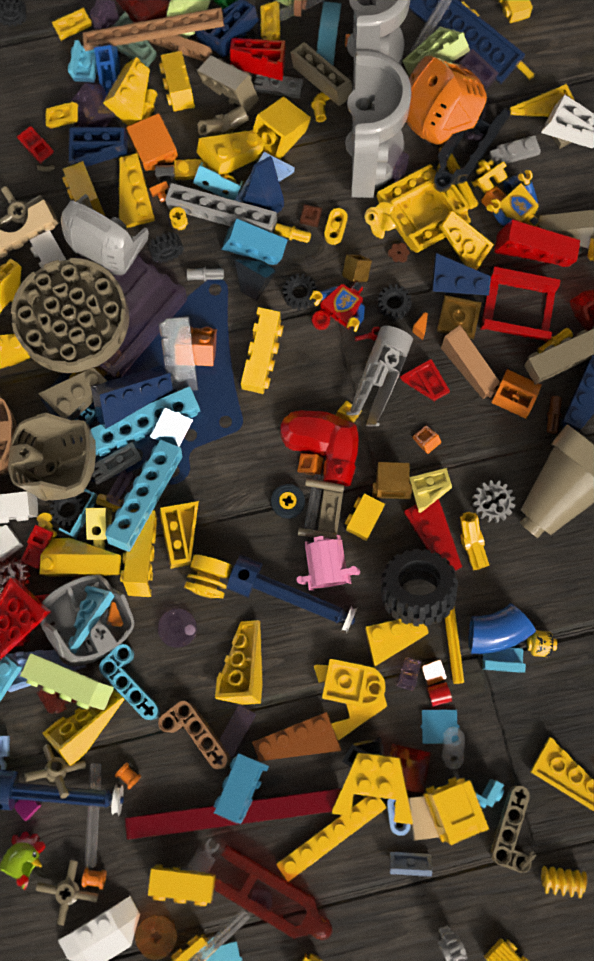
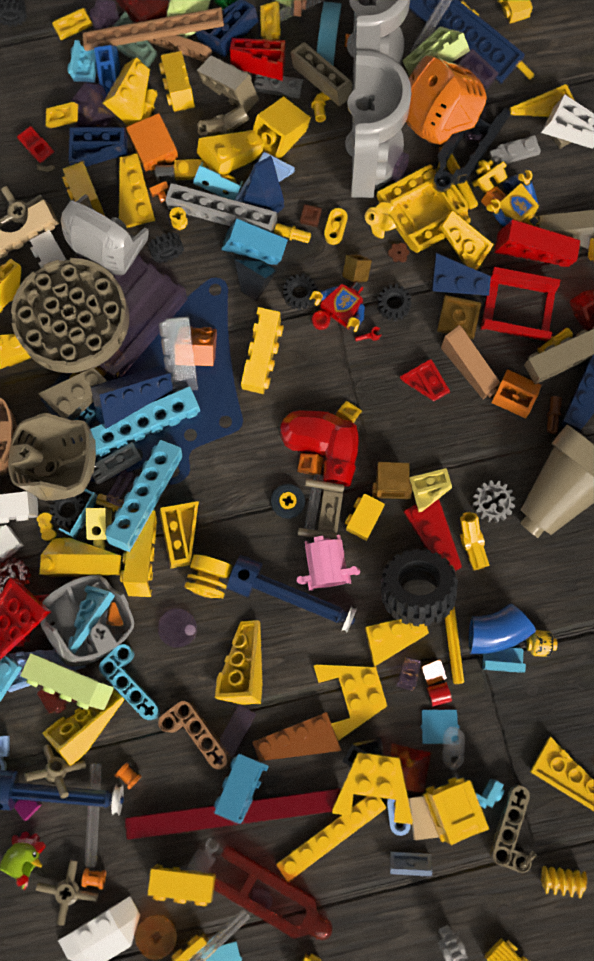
red slope [20,525,53,570] -> none
piece [150,407,193,447] -> none
light grey axle [187,267,224,282] -> none
yellow tile [322,659,385,707] -> none
light grey piece [346,326,413,426] -> none
orange slope [412,312,428,340] -> none
orange slope [412,425,441,454] -> none

